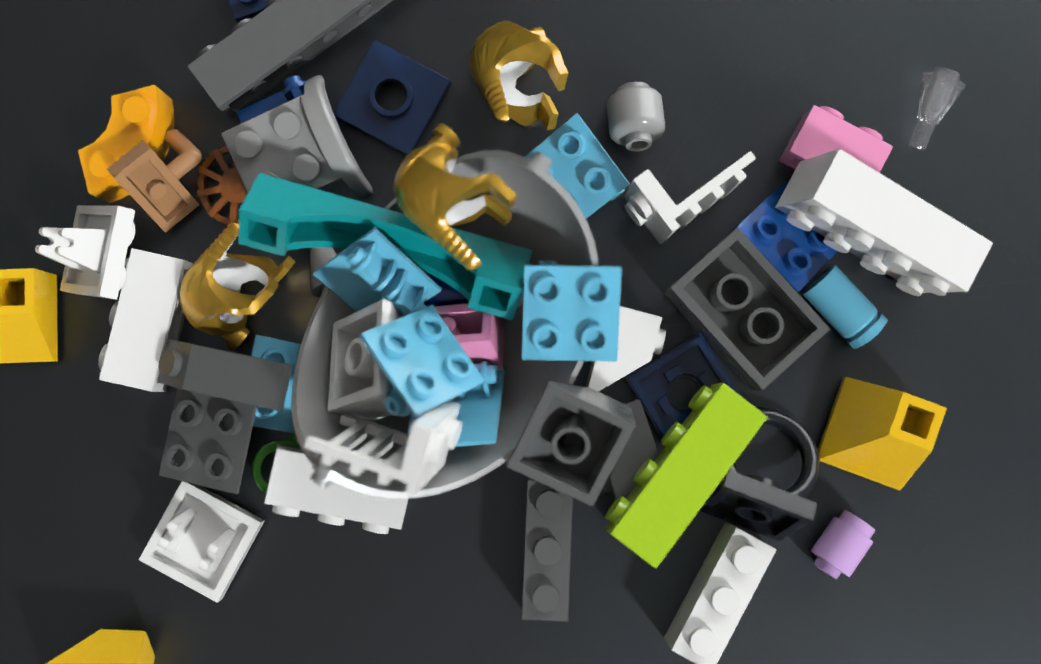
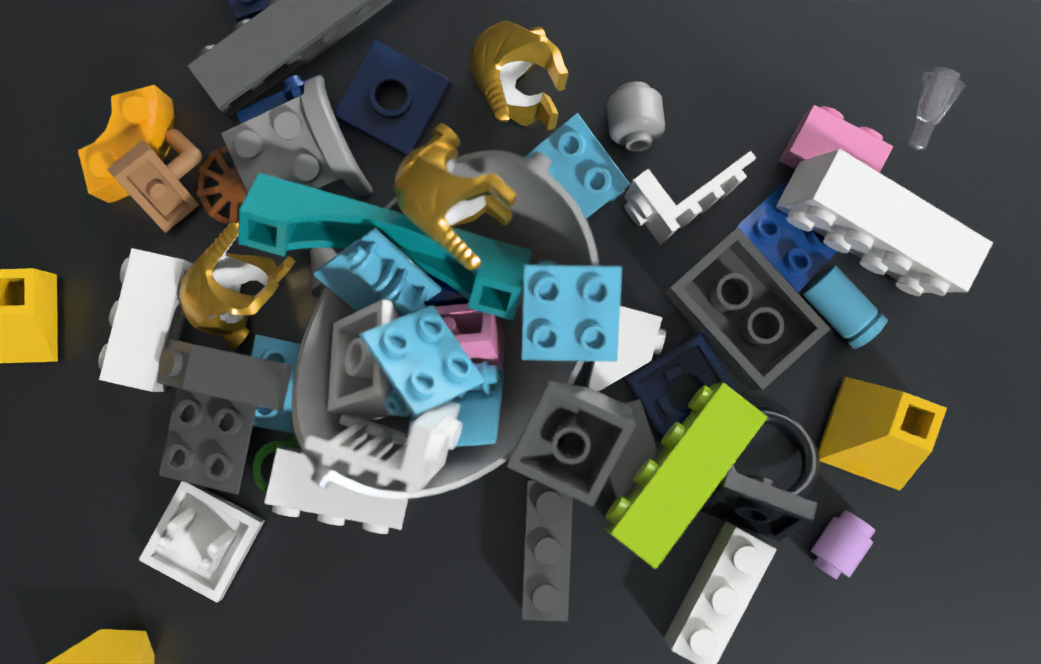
white plate [35,205,135,299] -> none

